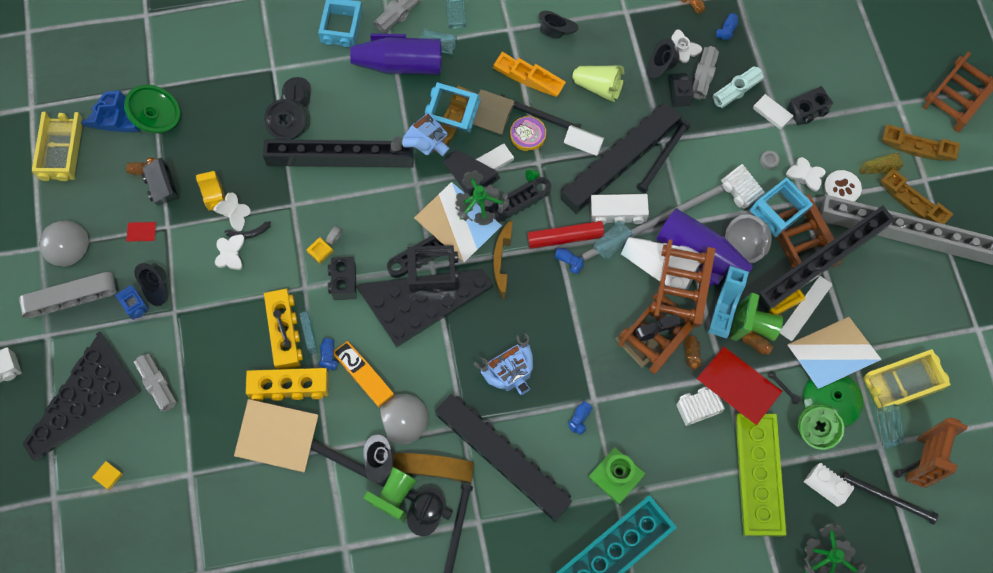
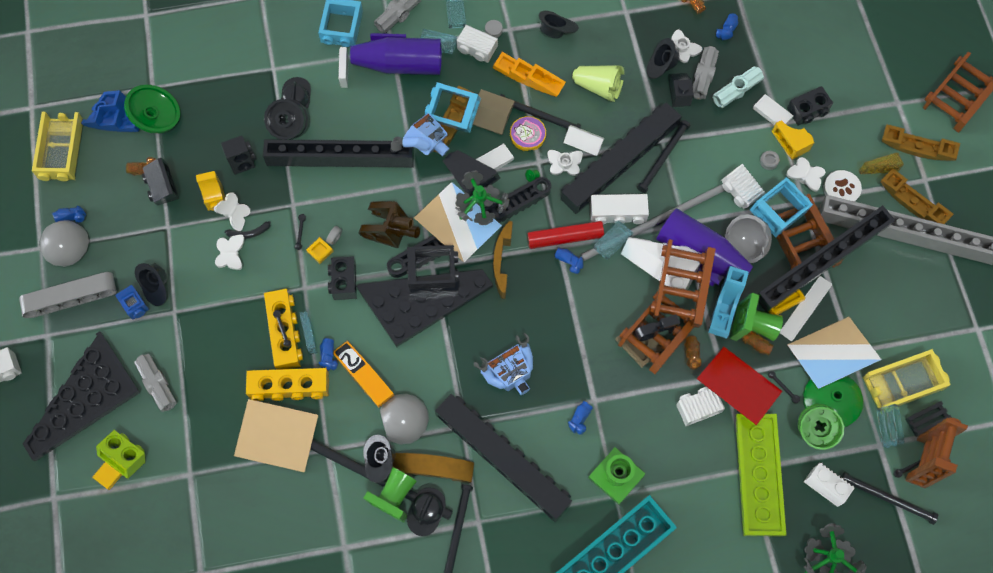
red sticker [126,222,156,242] -> none
none -> blue arm [52,205,86,222]
none -> lime brick [96,430,145,479]
none -> black brick [221,135,256,175]
none -> black hinge [295,214,306,250]
none -> white tile [339,47,349,88]
none -> dark brown piece [358,201,420,248]
none -> white brick [457,25,498,63]
none -> light grey tile [485,20,503,38]
none -> white animal [547,150,583,176]
none -> yellow arch [772,120,815,160]
none -> black tile [905,401,952,437]

